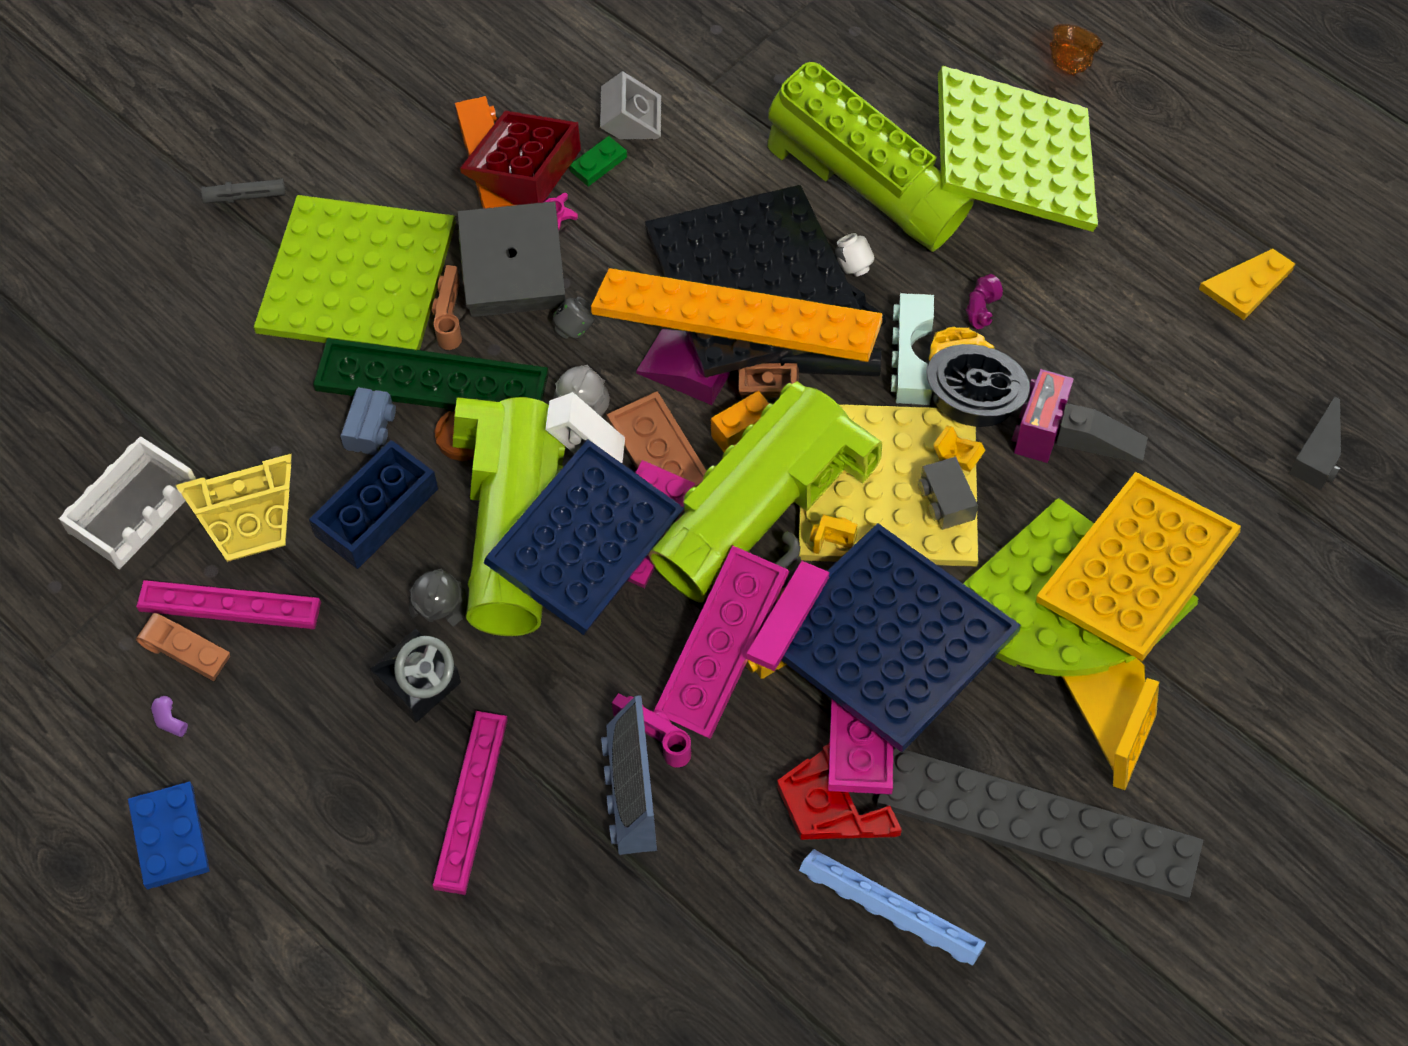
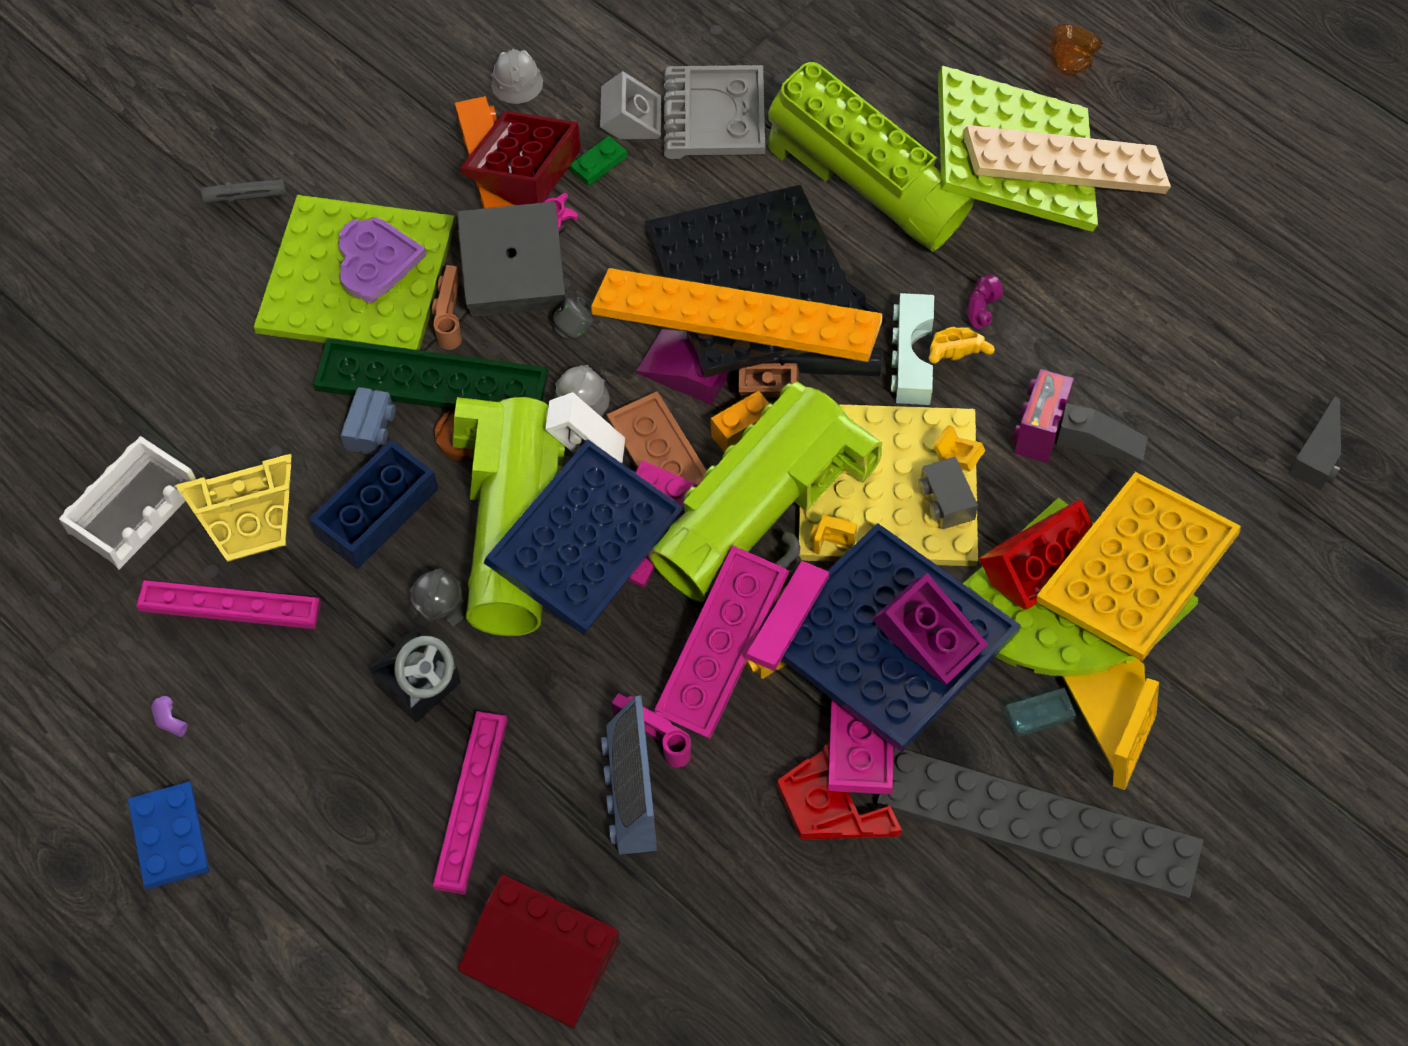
nougat plate [136,613,230,681] -> none
light blue plate [799,849,986,966] -> none
white head [834,233,875,276] -> none
black piece [927,344,1030,427] -> none
yellow wing [1199,249,1295,320] -> none
none -> medium lavender plate [339,217,427,303]
none -> dark red slope [458,874,620,1029]
none -> light grey helmet [491,49,543,104]
none -> light grey hinge [664,65,765,159]
none -> magenta slope [872,573,988,685]
none -> tan plate [962,125,1171,194]
none -> red wedge [979,500,1093,610]
none -> clear light blue plate [1005,688,1076,737]

